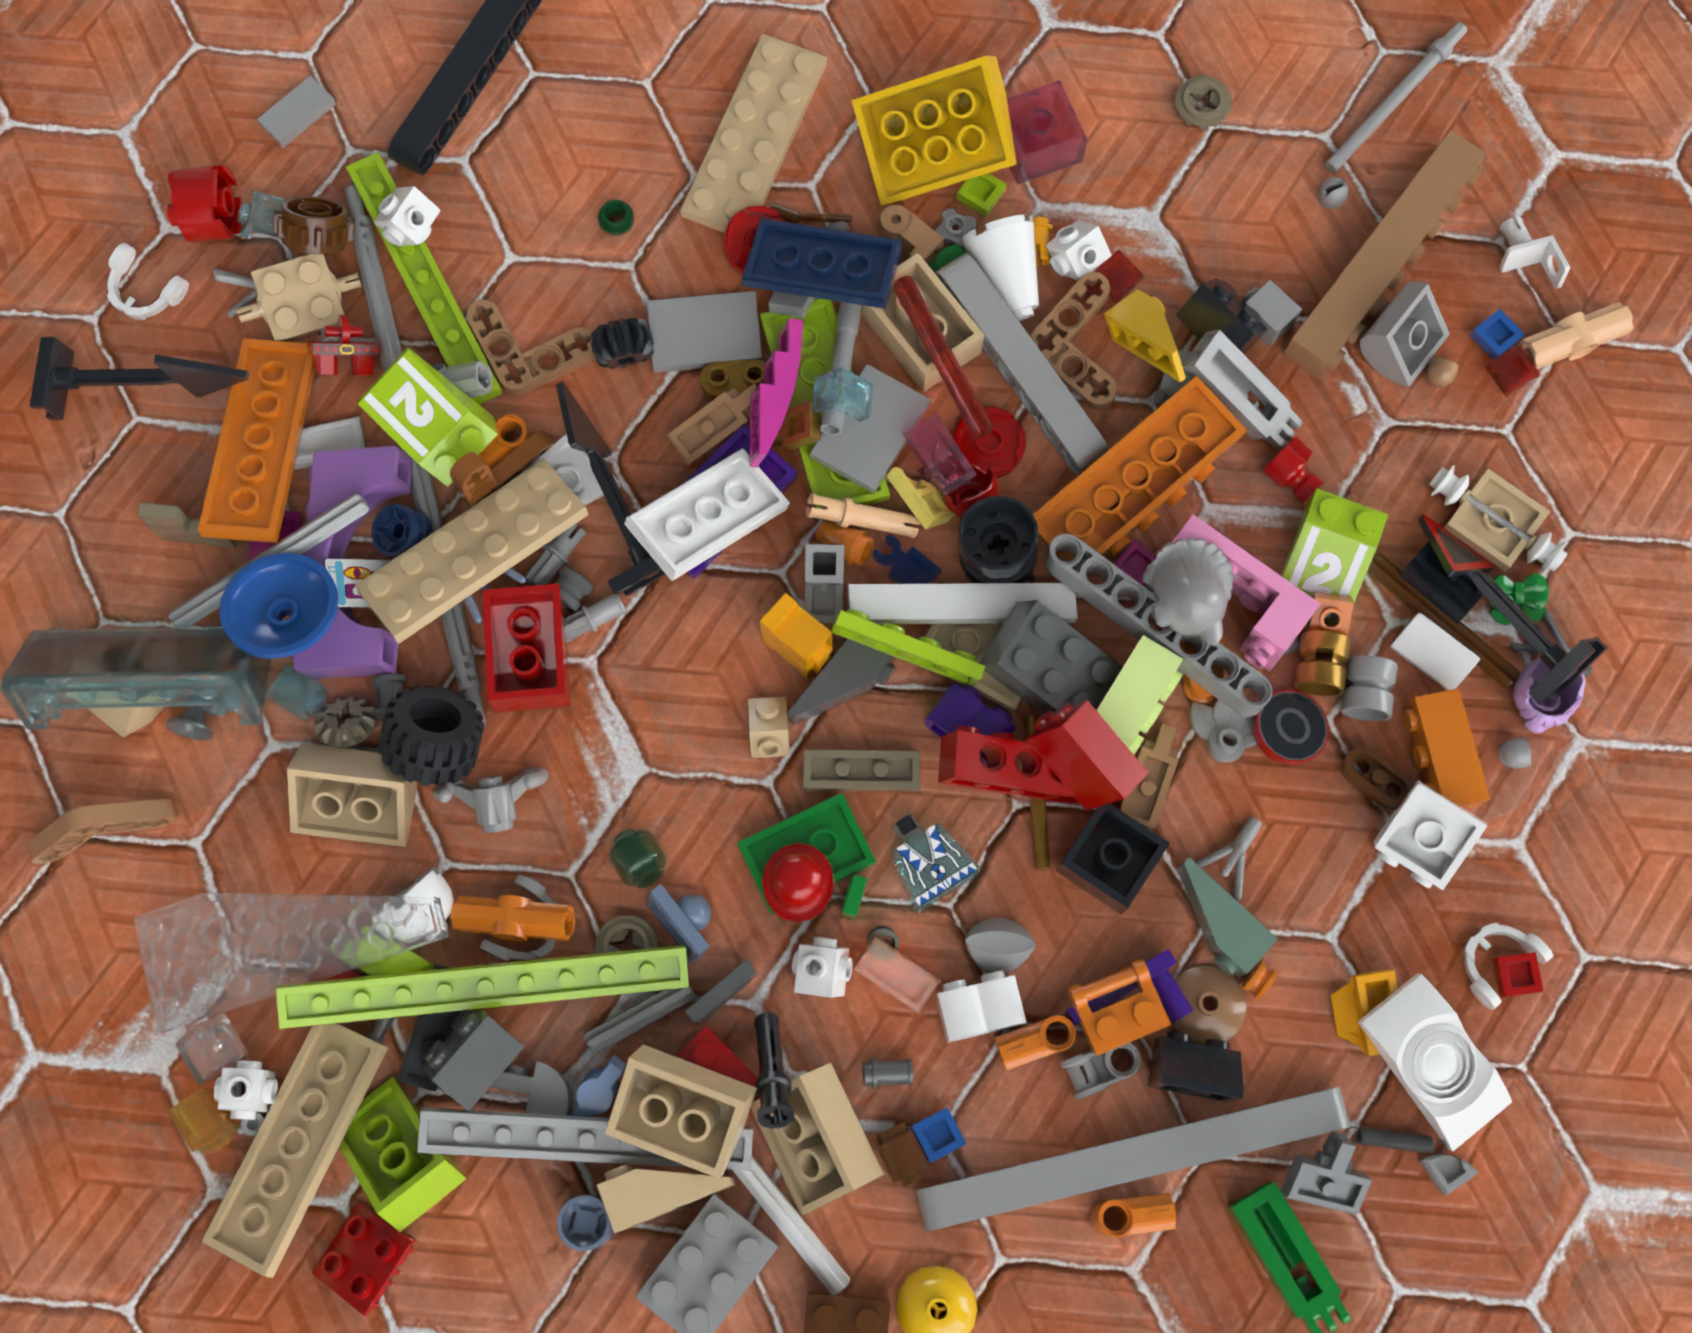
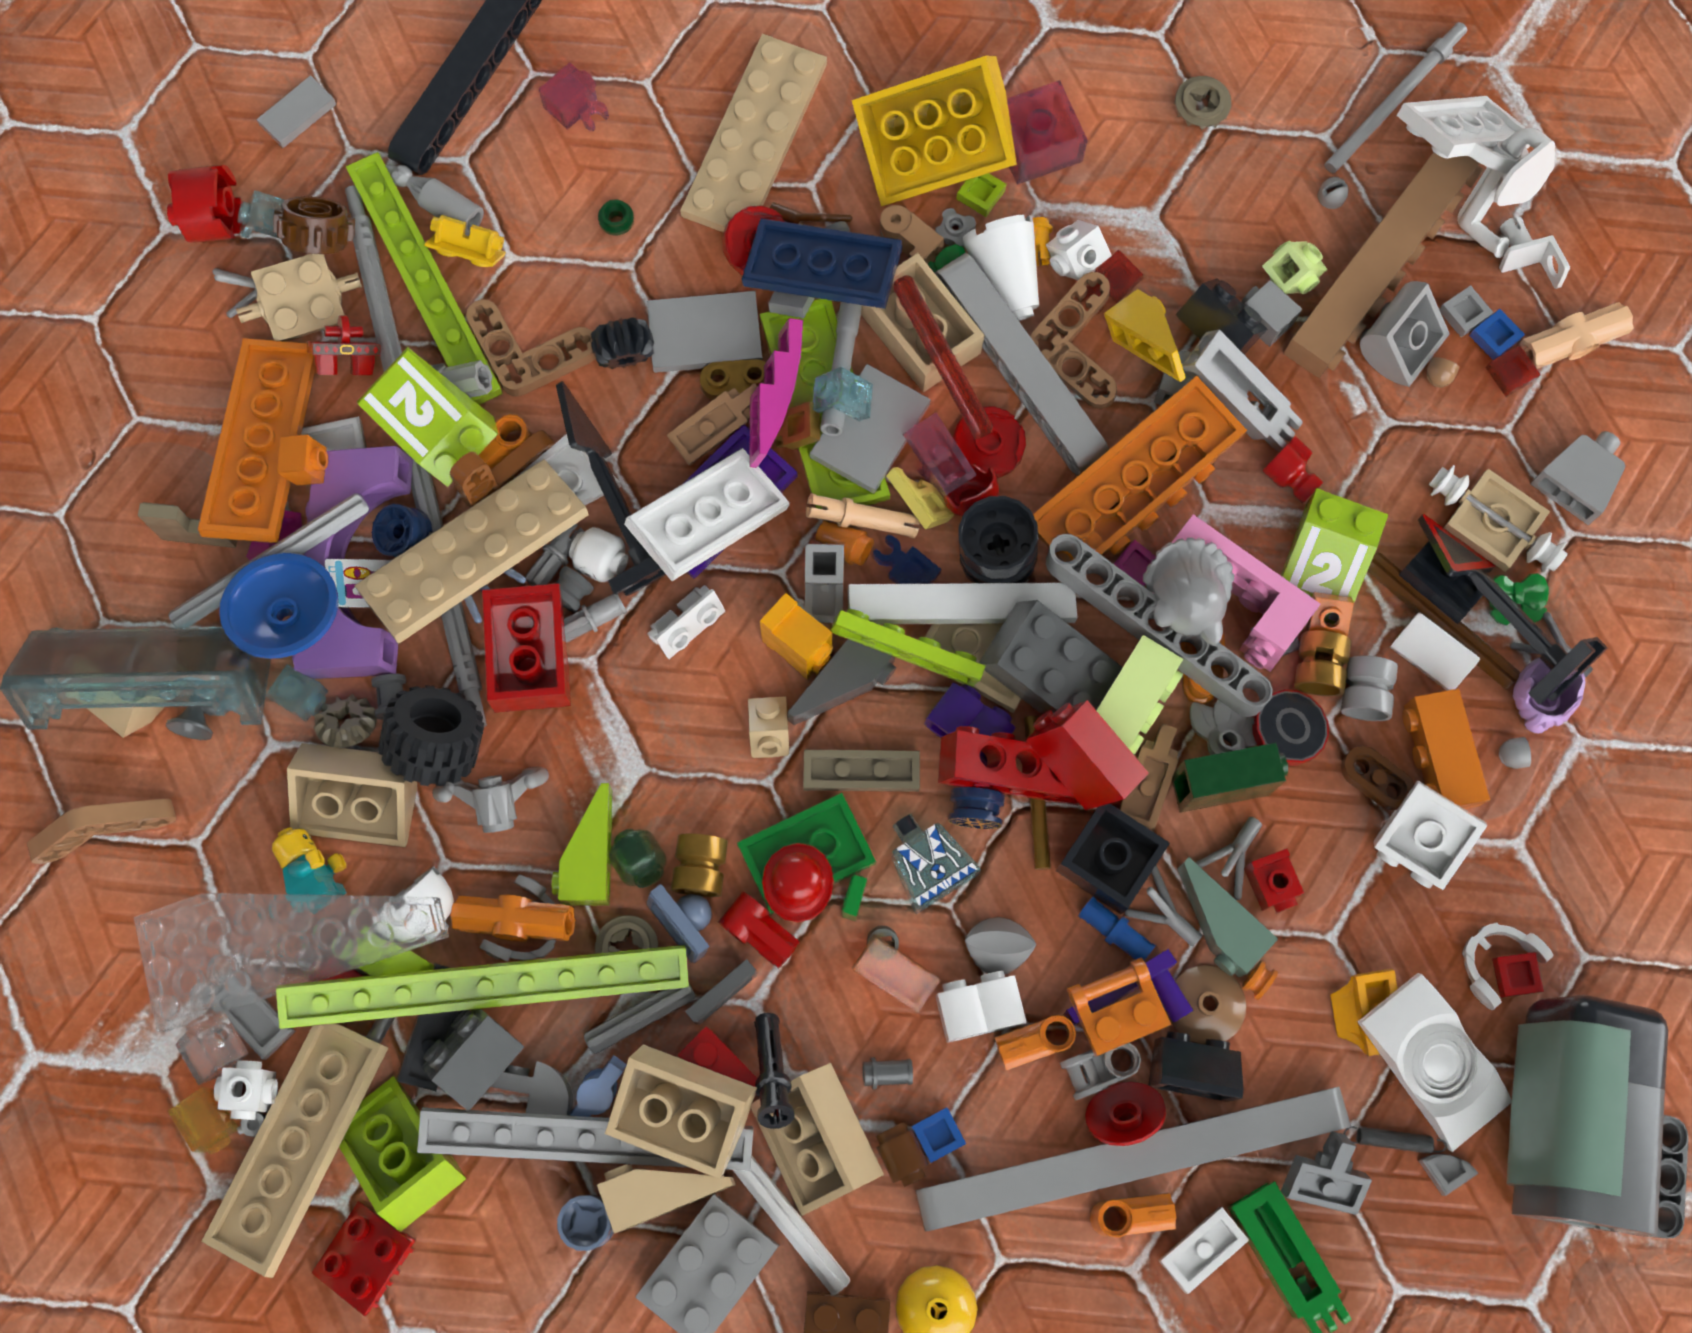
black piece [29,337,249,420] -> none
white piece [107,243,189,320] -> none
white brick [374,186,441,246] -> none
white brick [792,937,853,998] -> none
none -> light grey tile [210,974,296,1060]
none -> piece [272,827,347,914]
none -> orange plate [277,434,328,486]
none -> light grey wheel [386,165,484,236]
none -> yellow hinge [424,215,506,267]
none -> clear pink brick [539,62,609,132]
none -> lime slope [552,783,613,906]
none -> white head [569,527,628,582]
none -> white hinge [647,585,725,659]
none -> pearl gold wheel [671,833,728,897]
none -> red piece [718,891,800,969]
none -> dark blue wheel [948,787,1005,829]
none -> blue pin [1078,896,1156,961]
none -> red dish [1085,1082,1166,1146]
none -> light grey plant [1125,866,1202,946]
none -> white plate [1158,1207,1249,1294]
none -> dark green brick [1172,743,1288,813]
none -> red brick [1244,848,1304,914]
none -> yellowish green brick [1262,241,1328,294]
none -> white plate [1397,96,1555,258]
none -> light grey plate [1439,285,1494,338]
none -> piece [1507,995,1689,1239]
none -> light grey torso [1530,431,1626,525]

